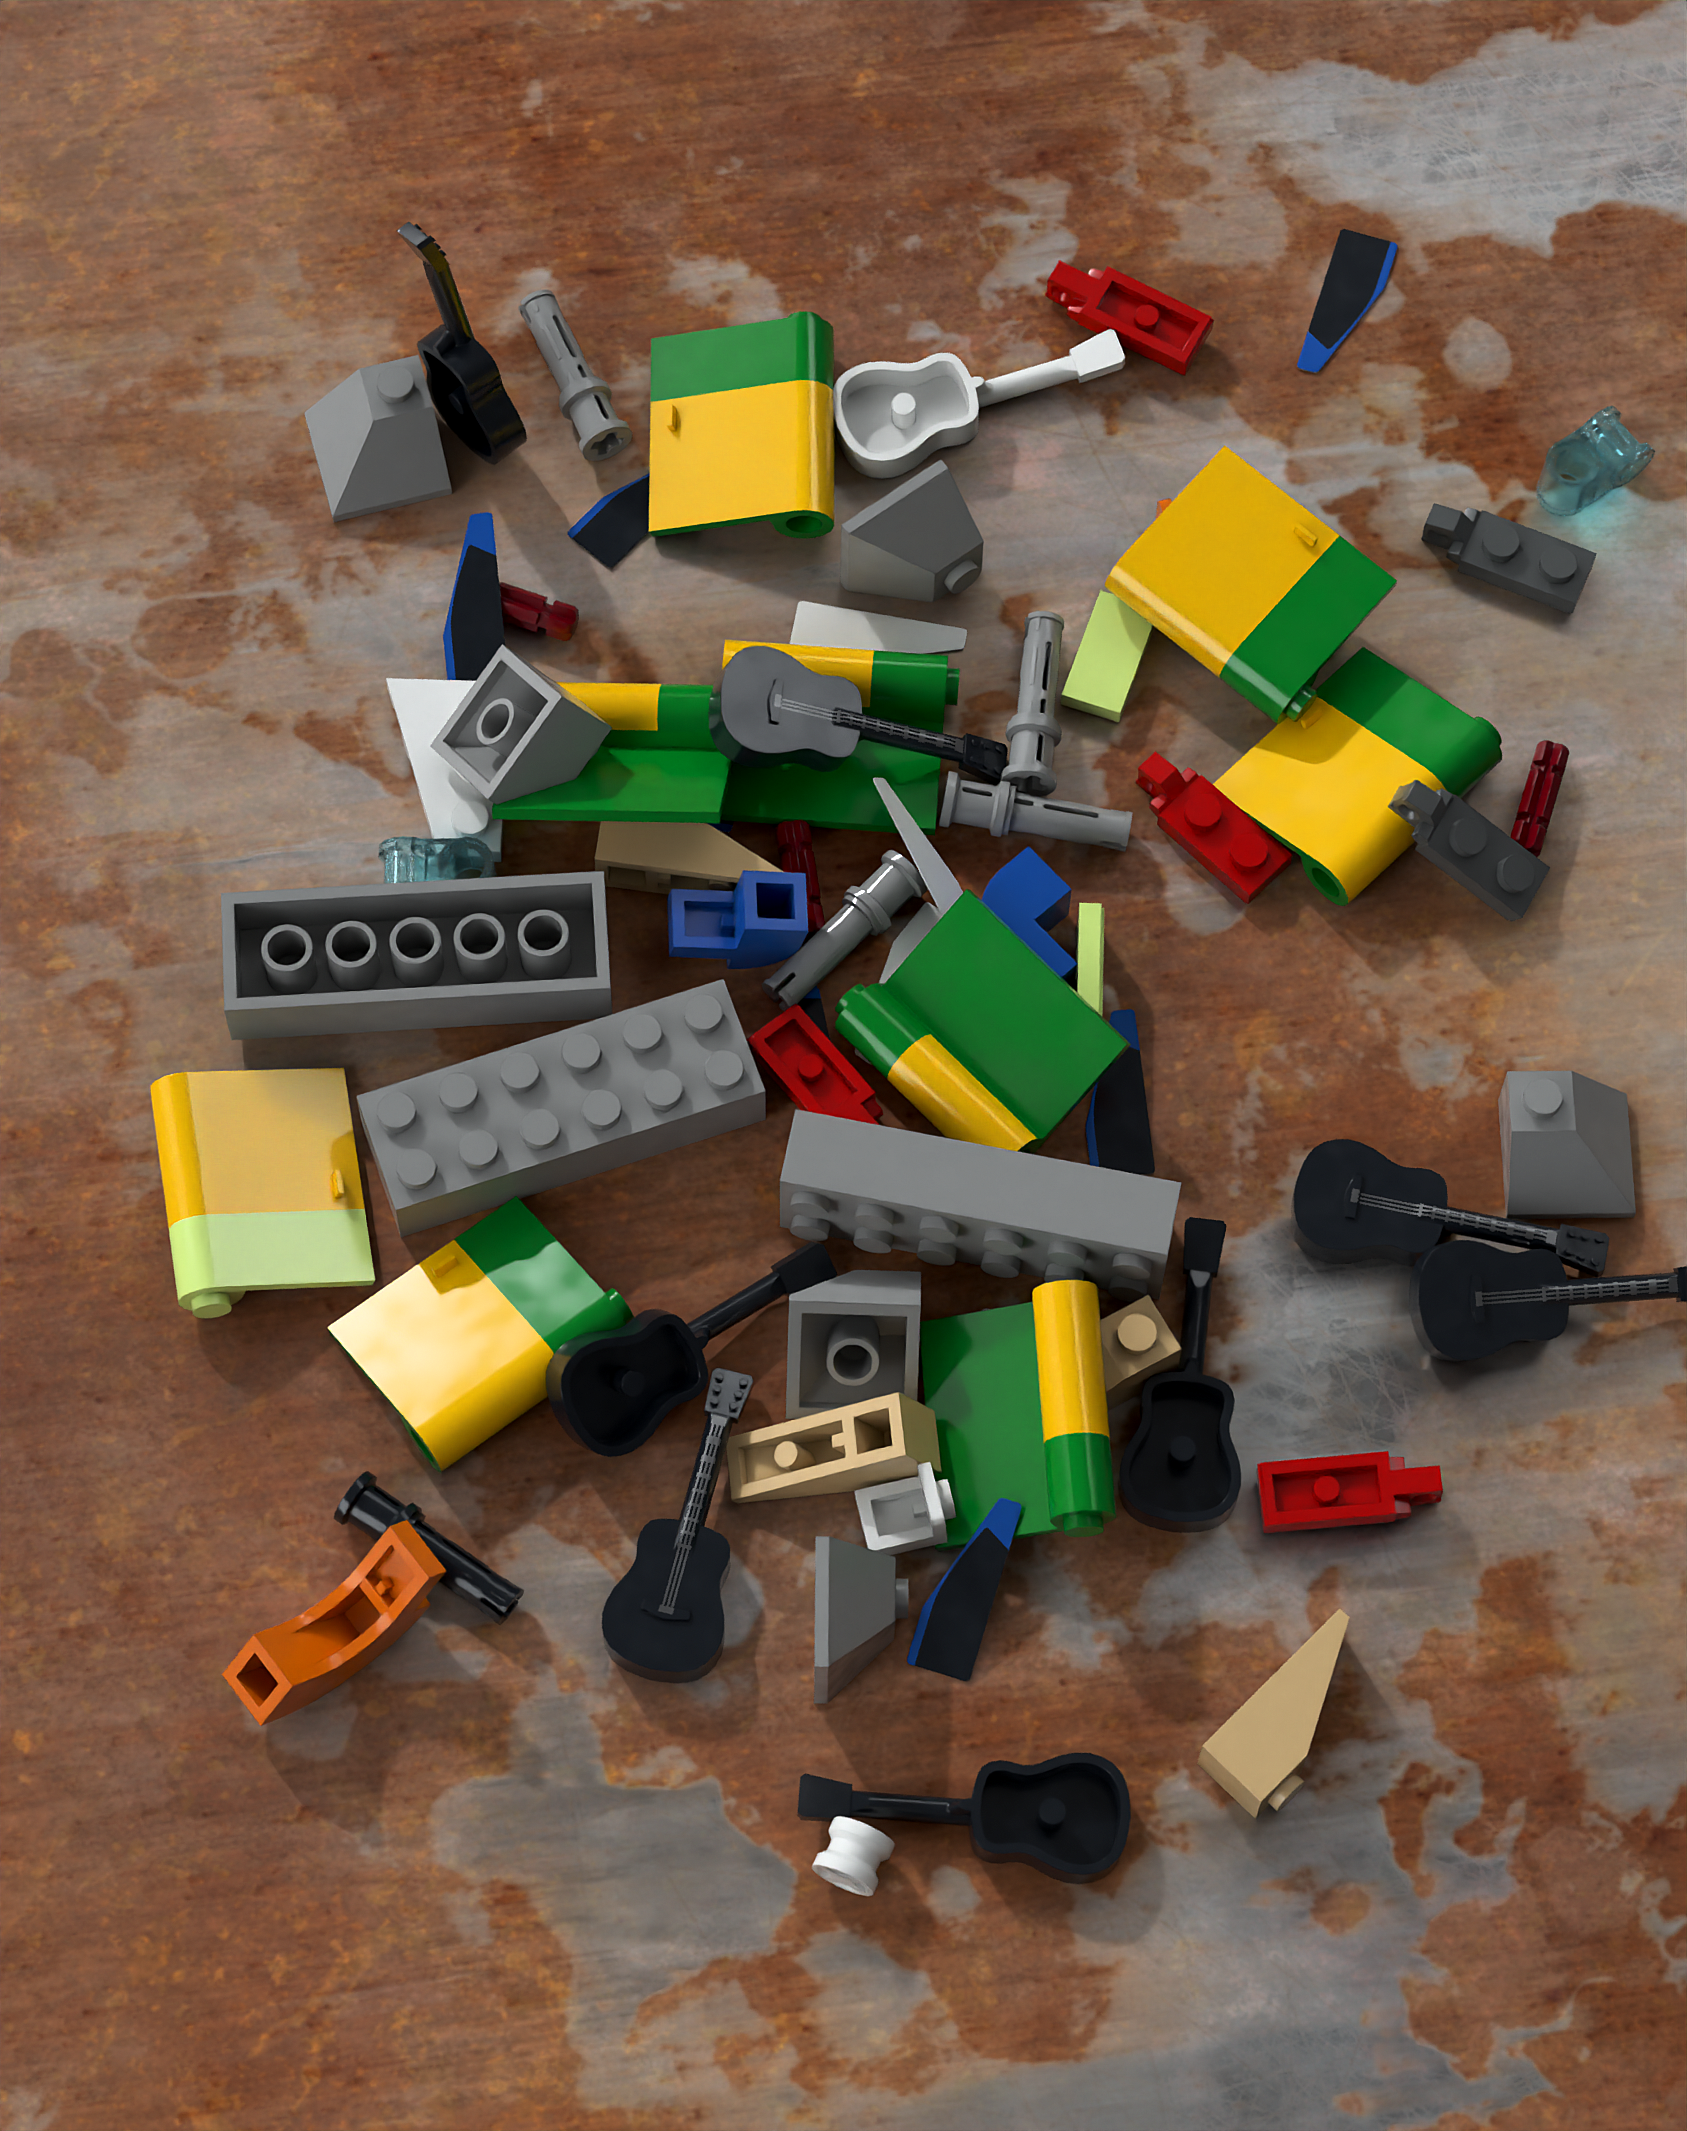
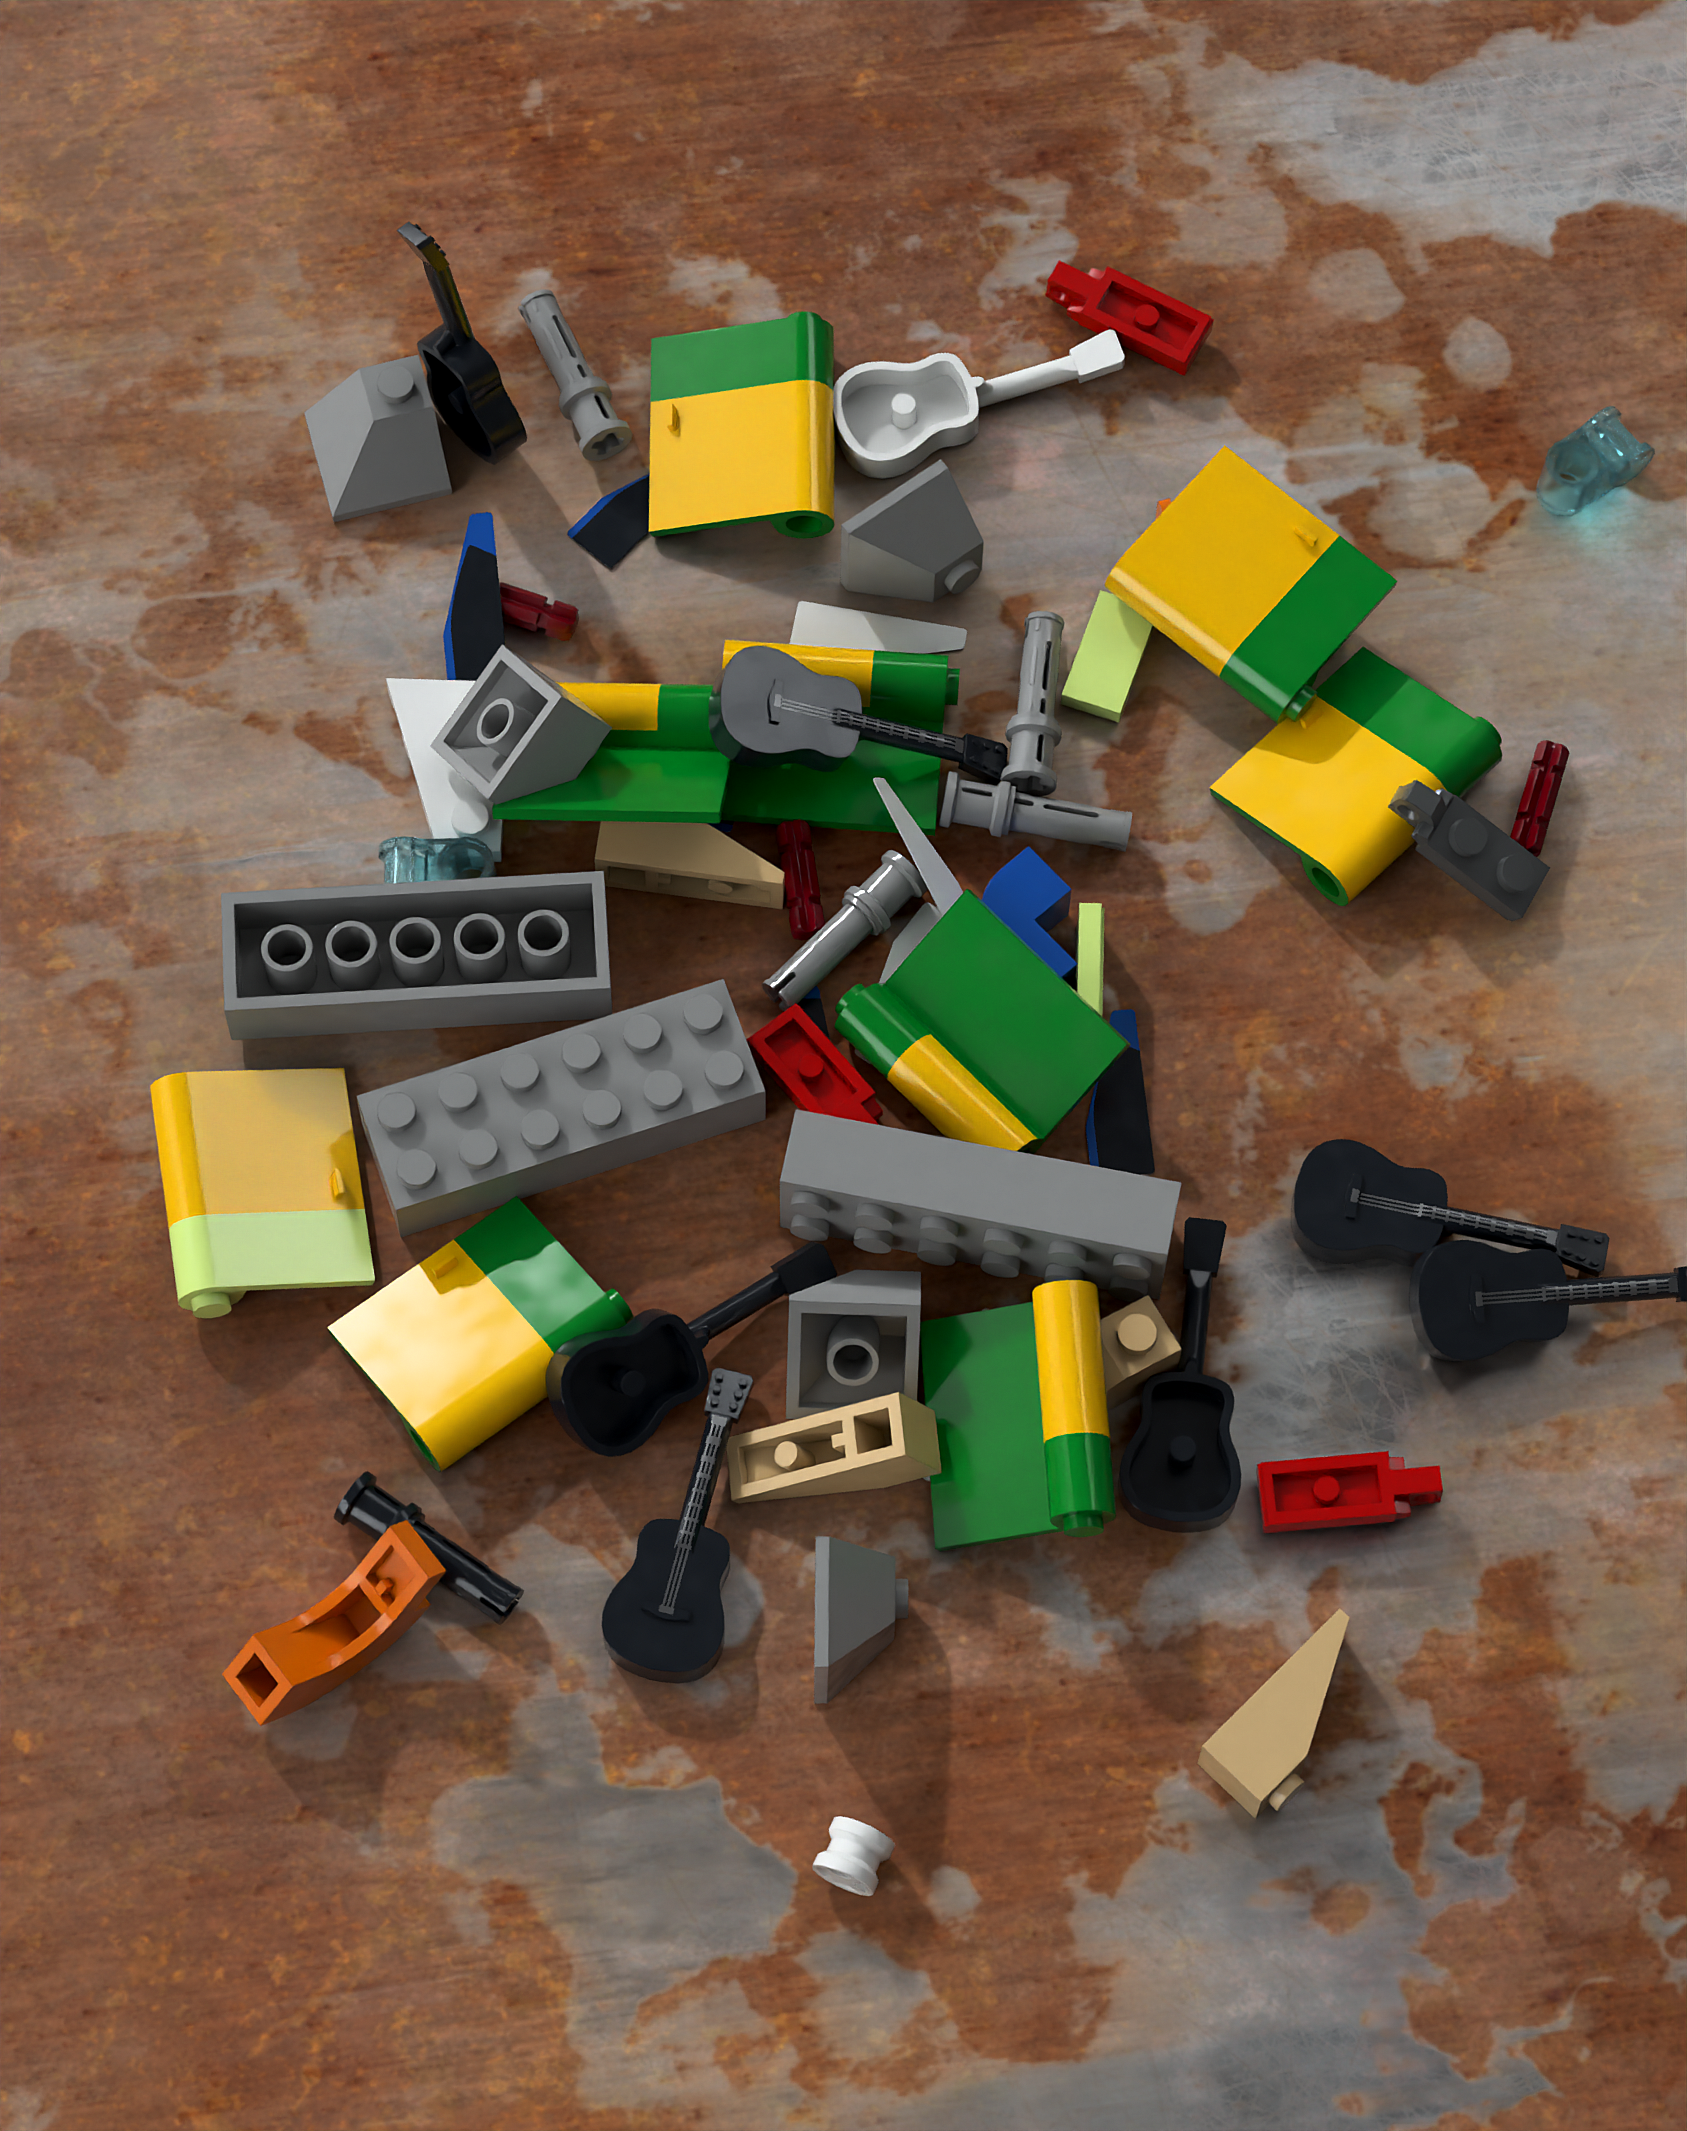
blue brick [667,870,808,969] -> none
black piece [797,1752,1131,1884] -> none
white bracket [854,1462,956,1555] -> none
black sticker [907,1498,1022,1681] -> none
red hinge [1136,751,1293,904] -> none
black sticker [1297,229,1398,373] -> none
dark grey hinge [1421,503,1597,613] -> none
light grey slope [1498,1071,1636,1219] -> none

